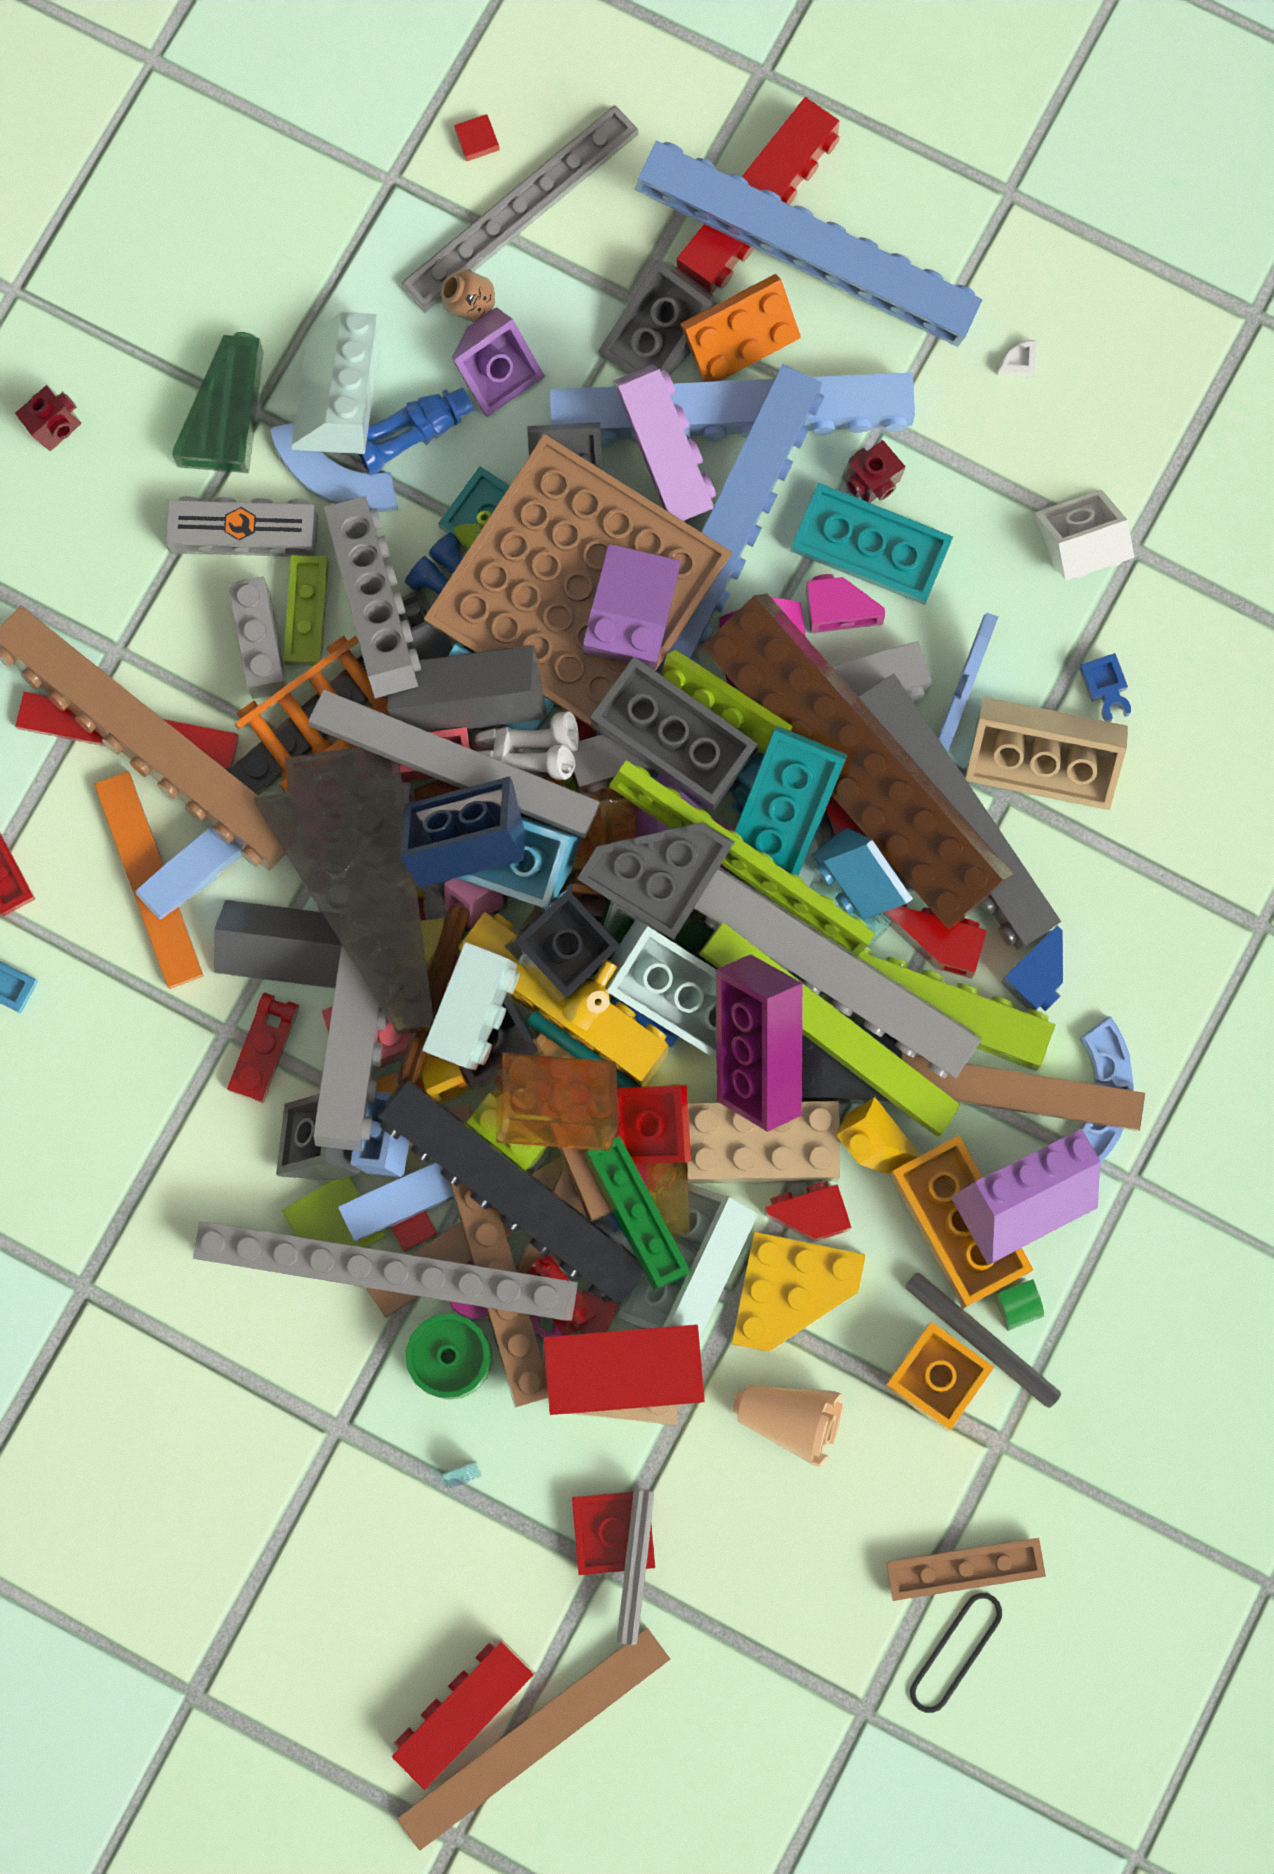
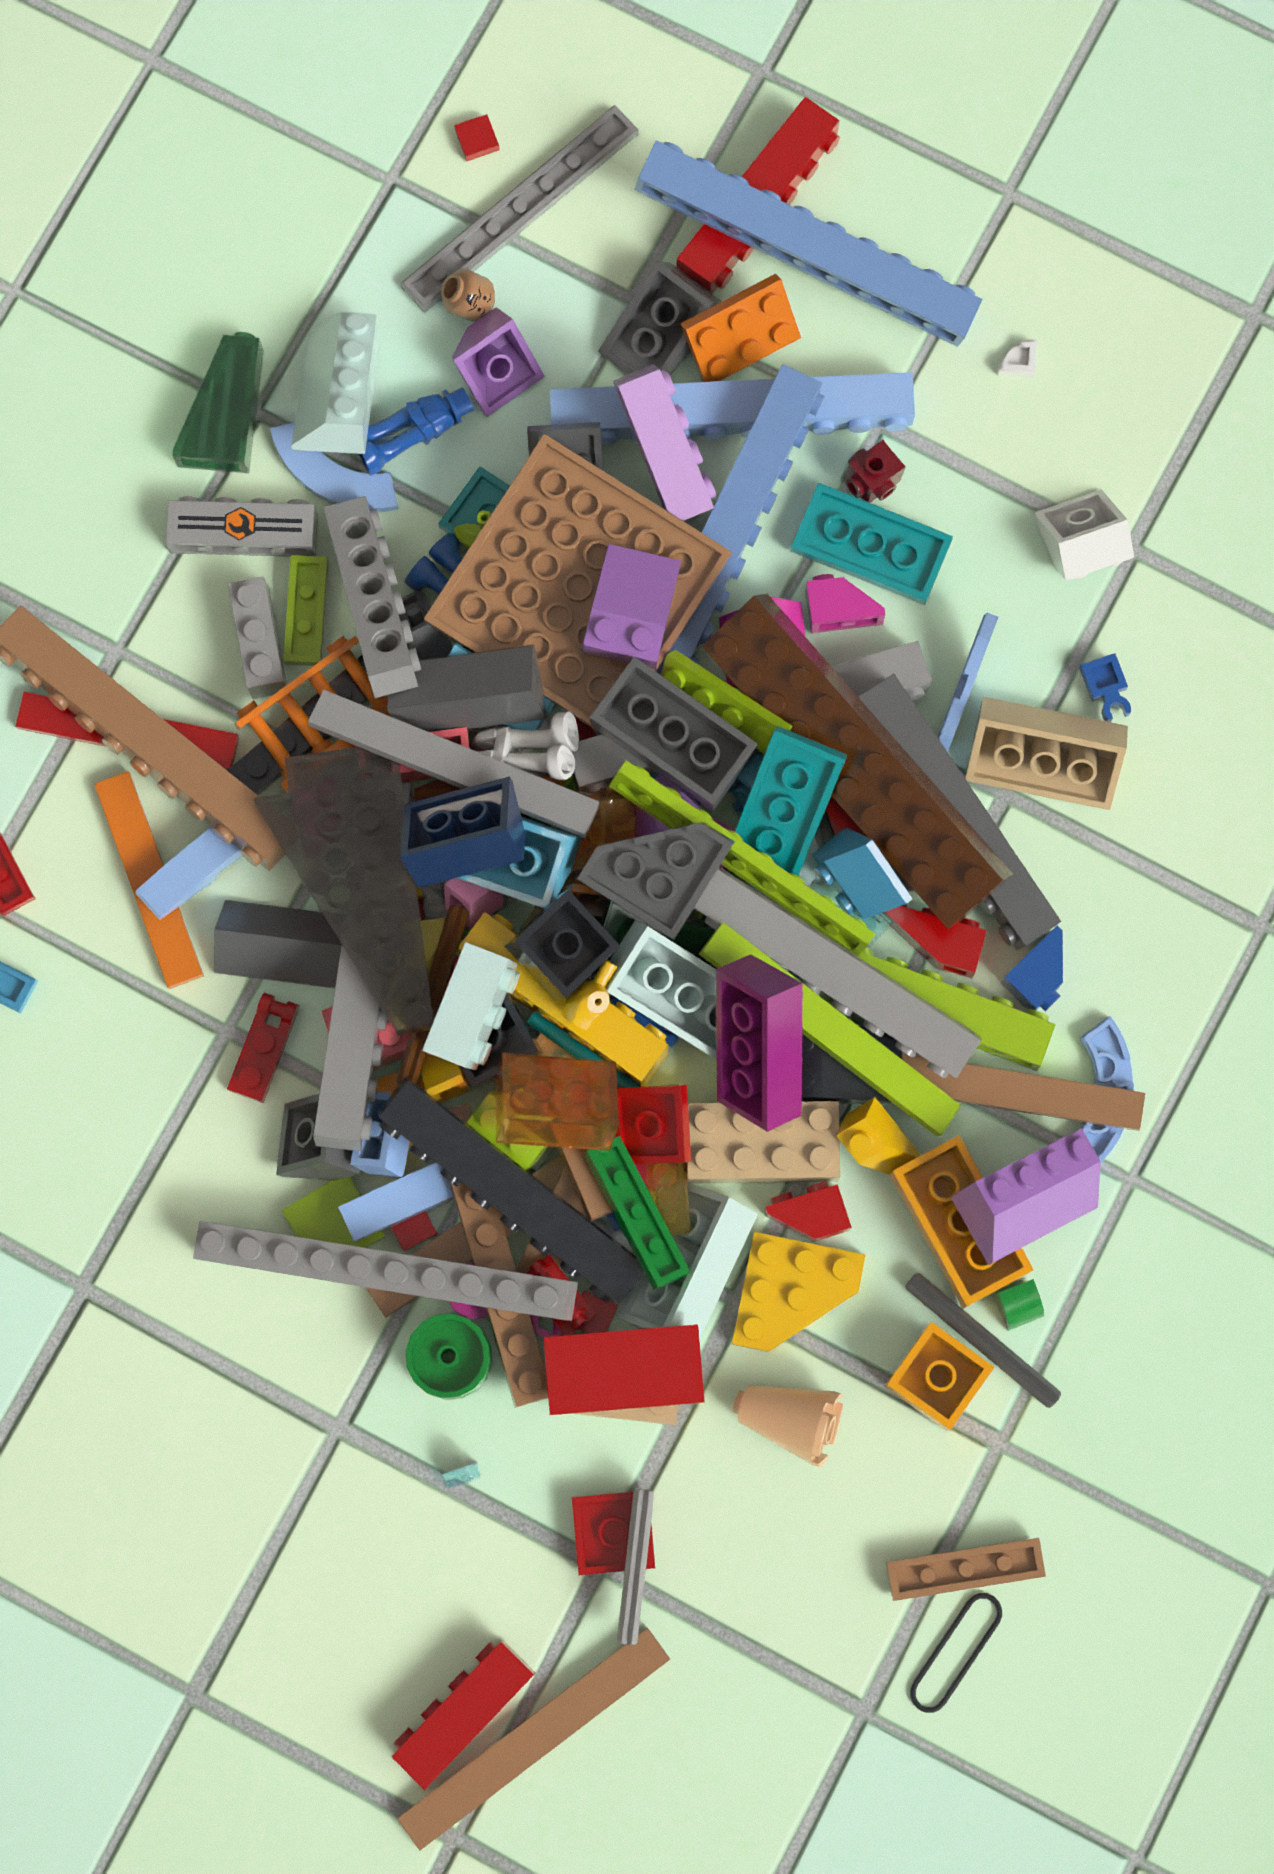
dark red brick [15,385,82,451] -> none

